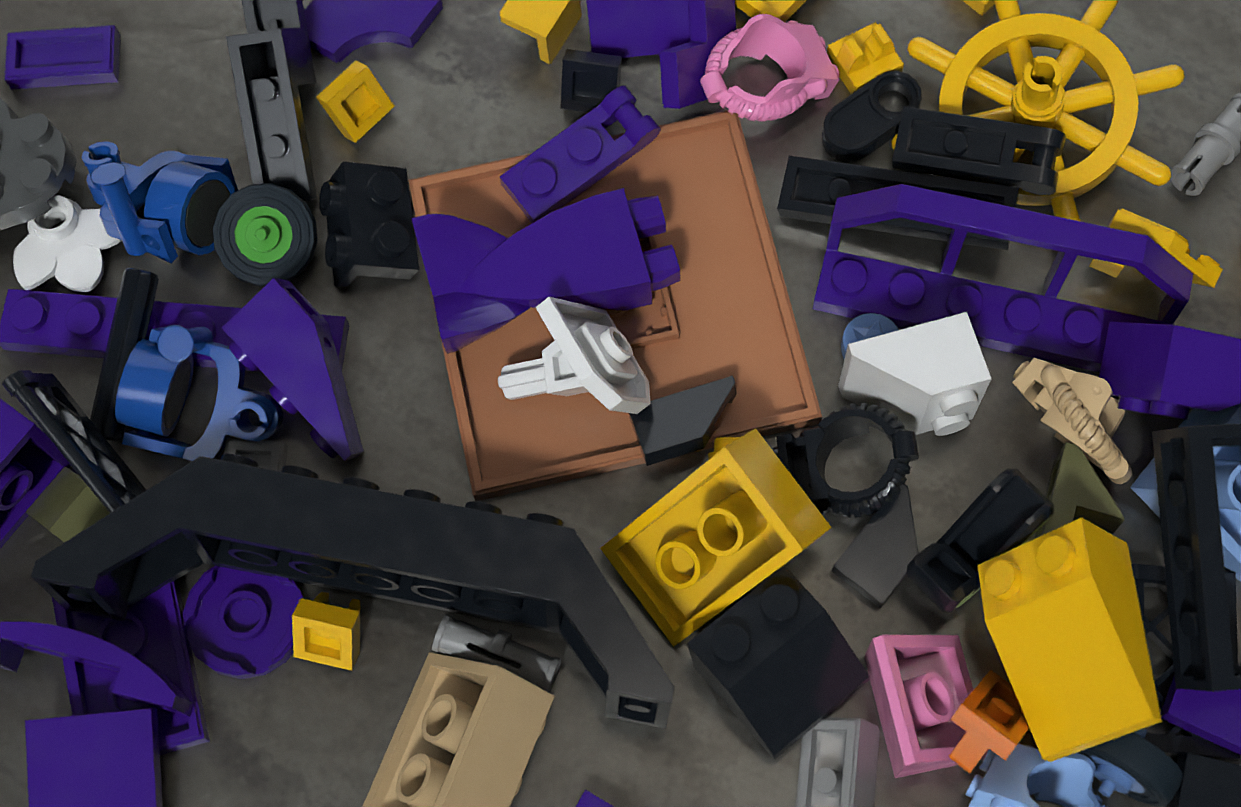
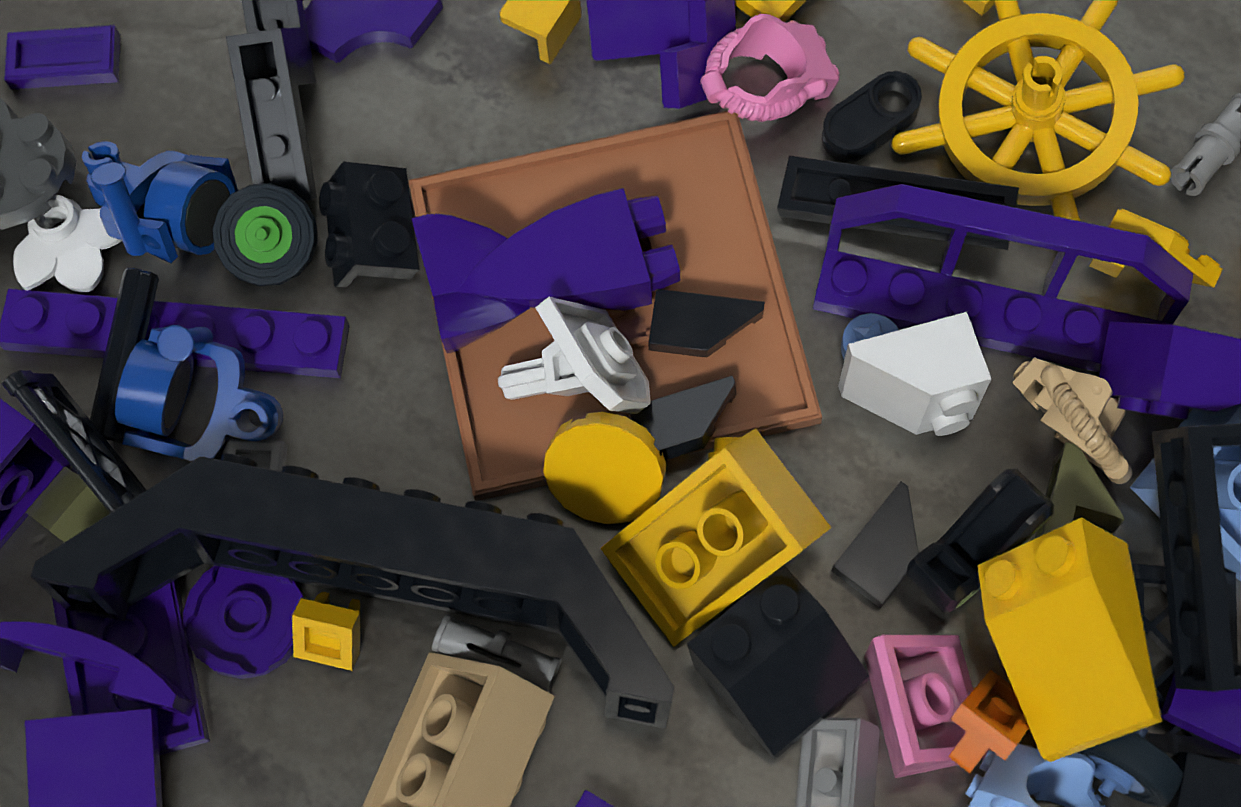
dark purple slope [222,278,364,461] -> none
yellow tile [316,60,395,143] -> none
dark purple plate [499,85,661,223] -> none
black tile [560,49,622,113] -> none
black piece [773,403,919,518] -> none
yellow tile [827,22,904,94] -> none
black plate [892,106,1066,195] -> none
none -> yellow tile [543,411,667,524]
none -> black tile [648,289,765,358]

